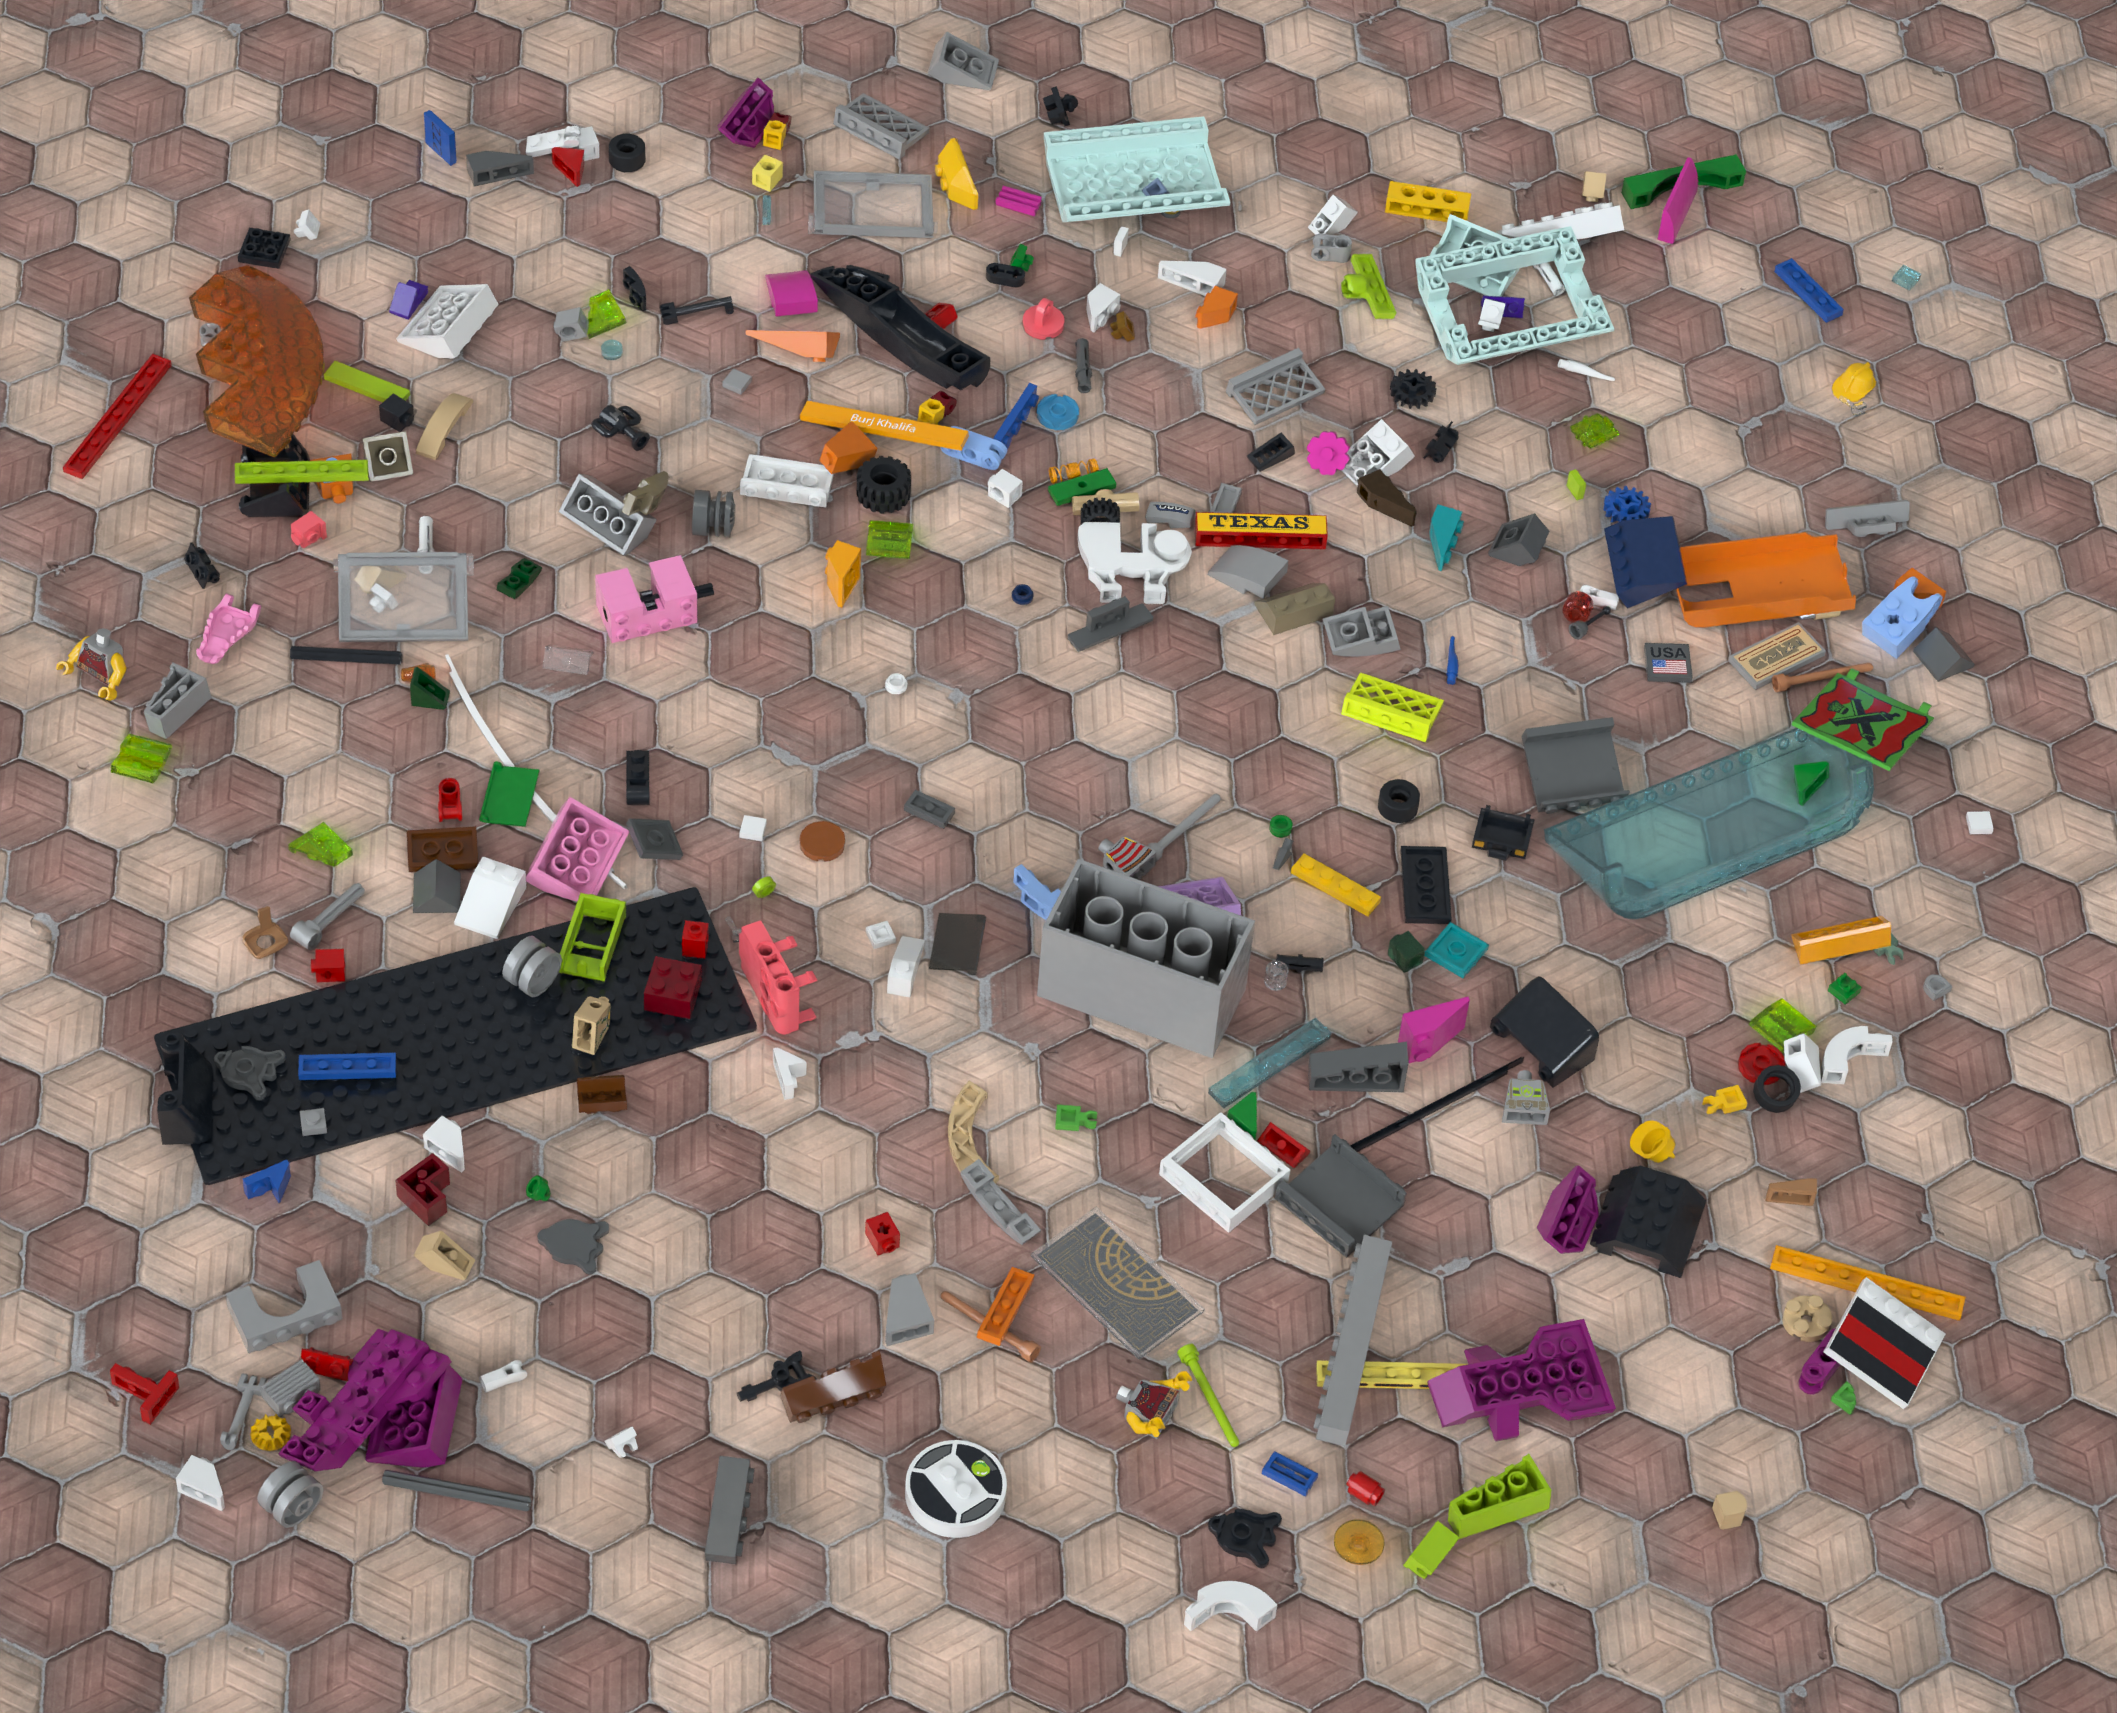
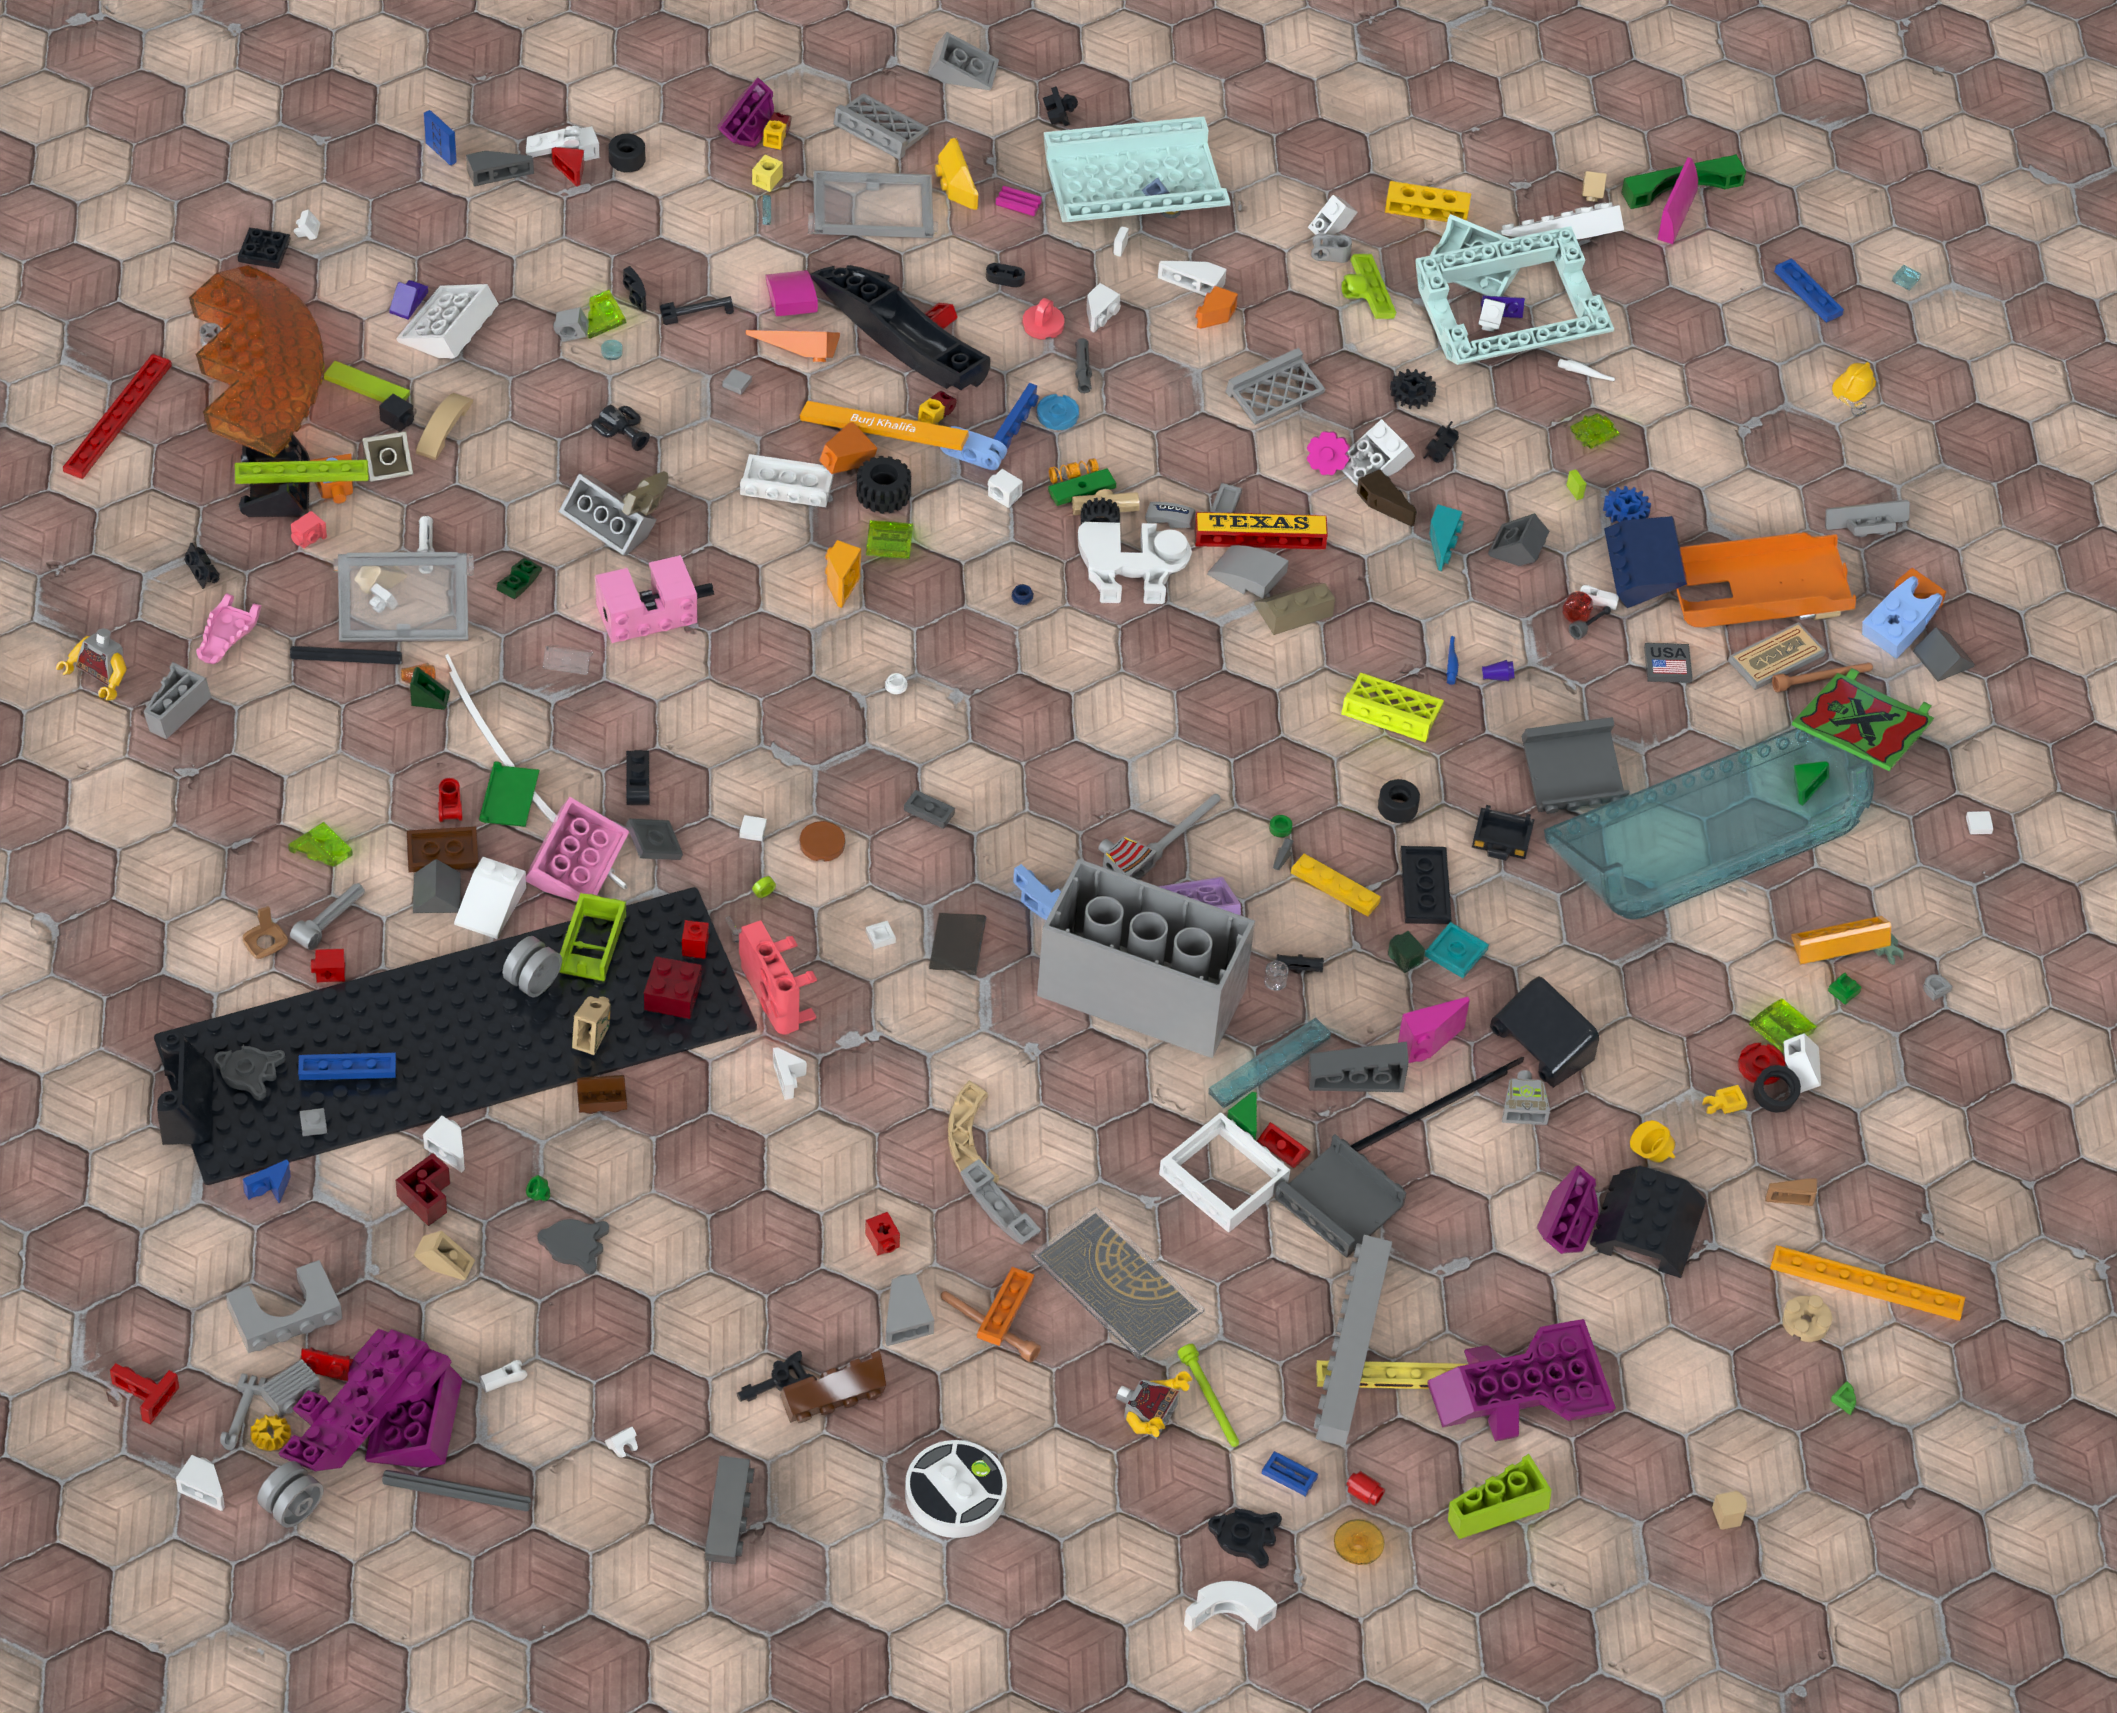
clear neon green slope [111,734,172,784] -> none
dark grey wheel [692,490,736,538] -> none
white slope [887,936,925,997] -> none
green tile [1009,243,1034,271] -> none
bright green plate [1055,1104,1097,1131] -> none
dark grey bracket [1068,596,1153,652] -> none
pearl gold tile [1110,311,1135,342] -> none
black slope [1247,432,1295,472] -> none
light grey slope [1323,606,1401,657] -> none
lime hinge [1403,1520,1460,1579] -> none
white pin [1533,262,1565,296] -> none
magenta piece [1798,1328,1841,1395] -> none
white arch [1820,1026,1892,1084] -> none
plate [1823,1277,1946,1409] -> none
none -> dark purple cone [1482,660,1515,681]

